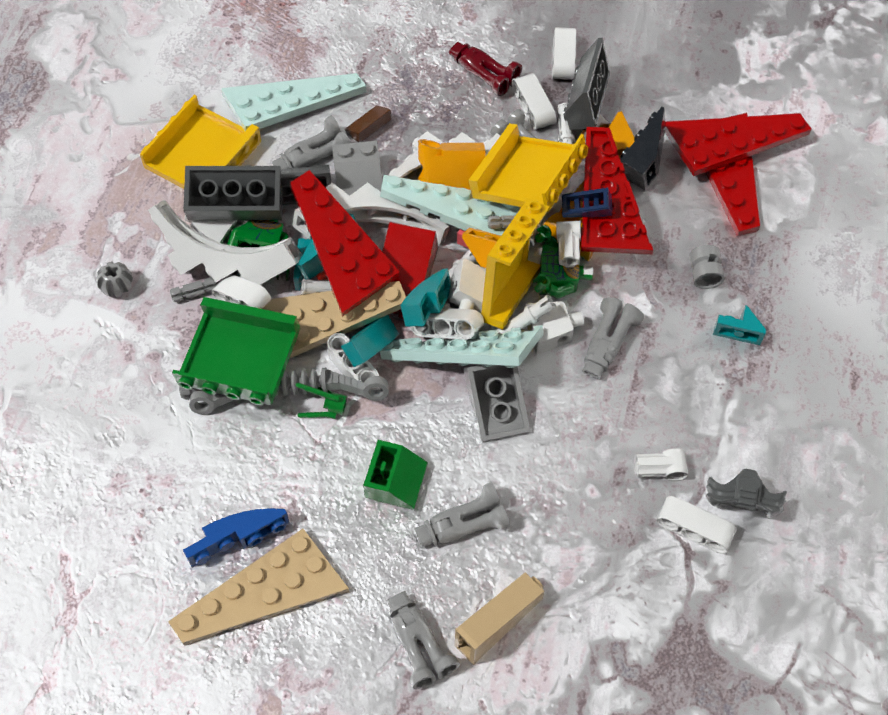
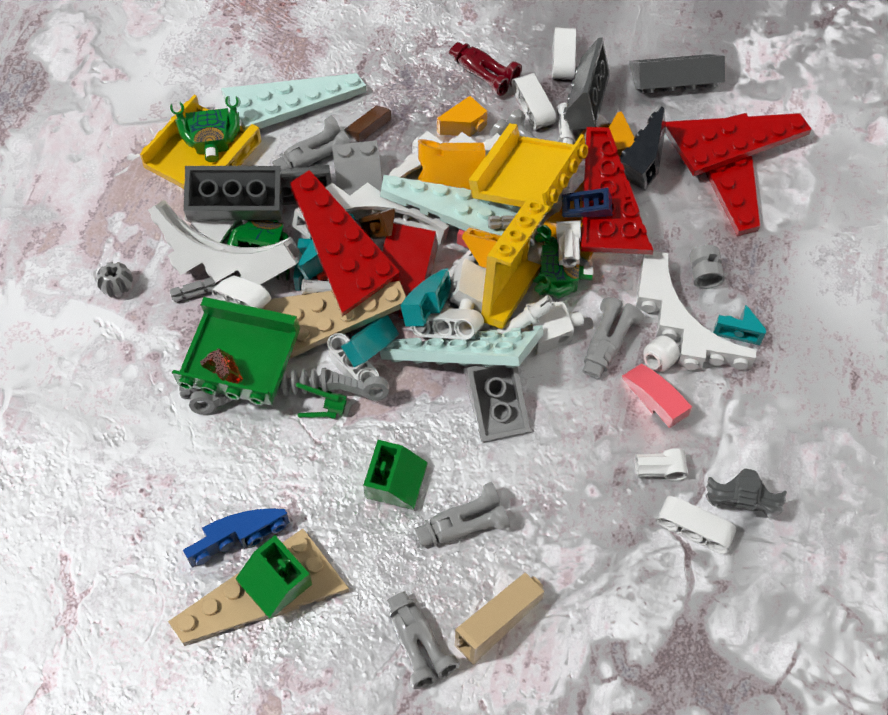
none -> green torso [170,96,241,162]
none -> clear red bracket [200,348,243,384]
none -> green slope [236,535,312,620]
none -> reddish brown slope [359,208,395,240]
none -> light orange slope [437,96,488,137]
none -> coral slope [622,363,692,428]
none -> dark grey slope [629,54,725,93]
none -> white arch [636,251,757,370]
none -> white head [643,336,680,372]

